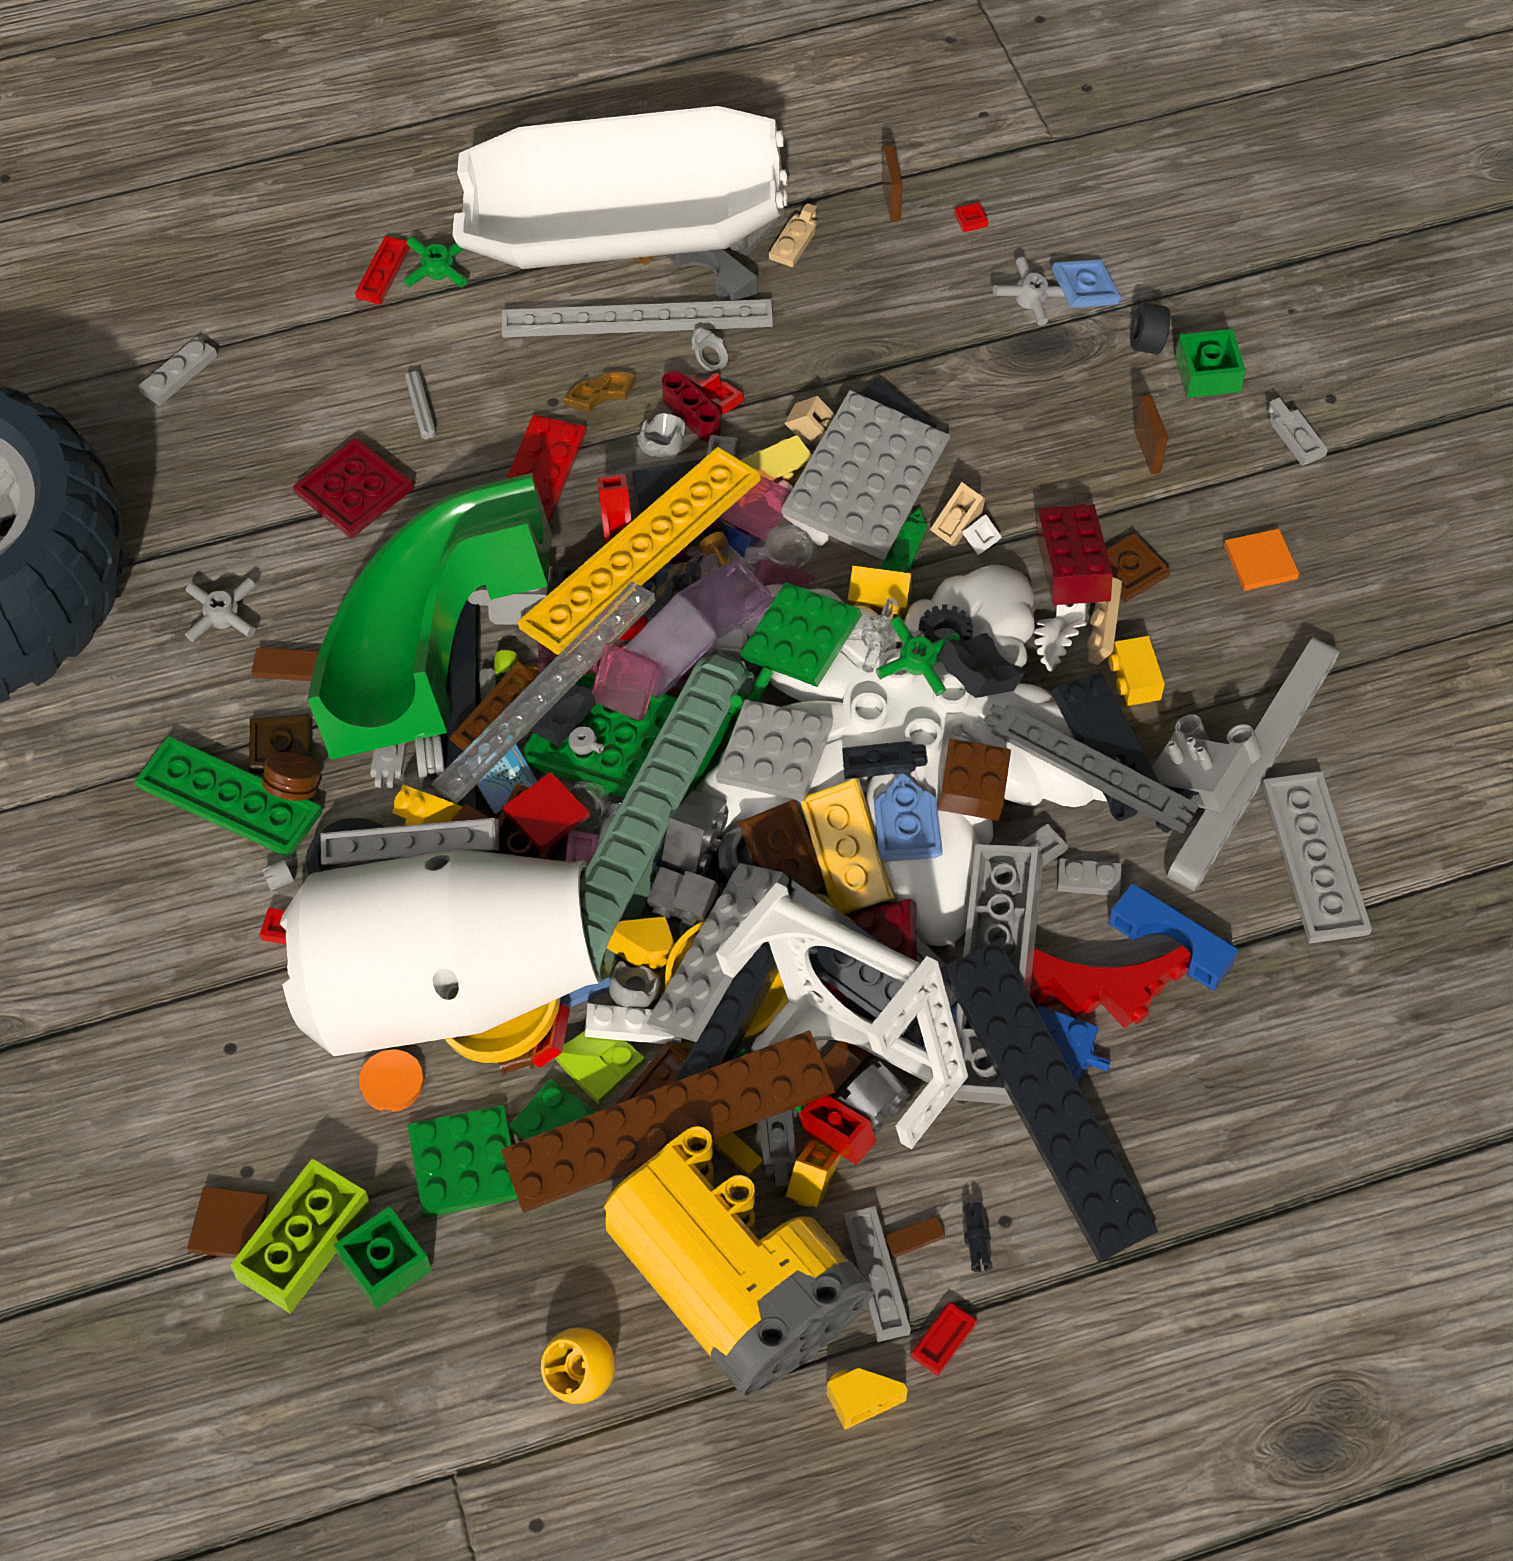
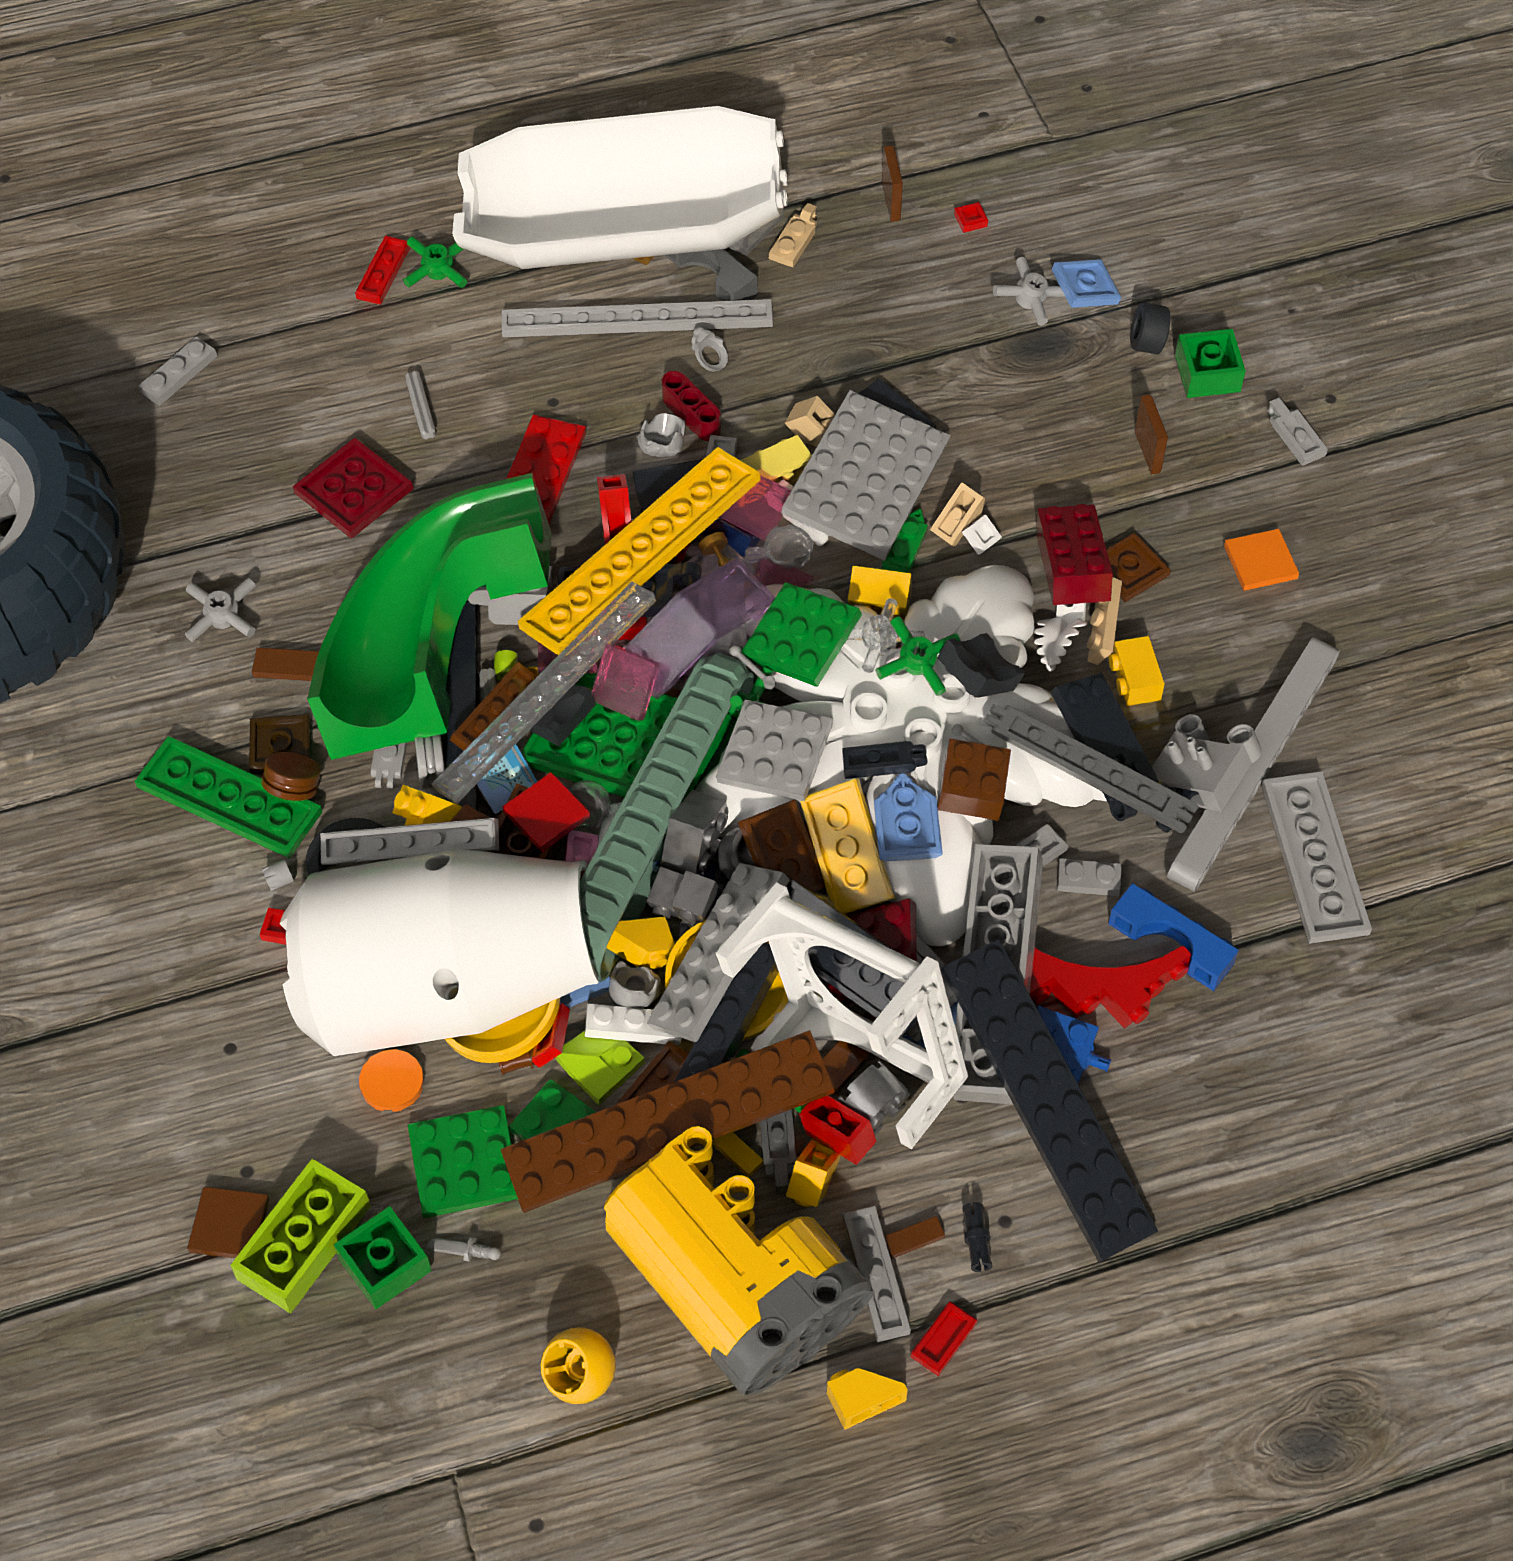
pearl gold tile [564,372,636,413] -> none
light grey piece [569,726,604,754] -> none
red slope [688,373,744,415] -> none
black tyre [918,604,973,662] -> none
none -> light grey piece [426,1237,501,1262]
none -> light grey hinge [729,645,775,689]

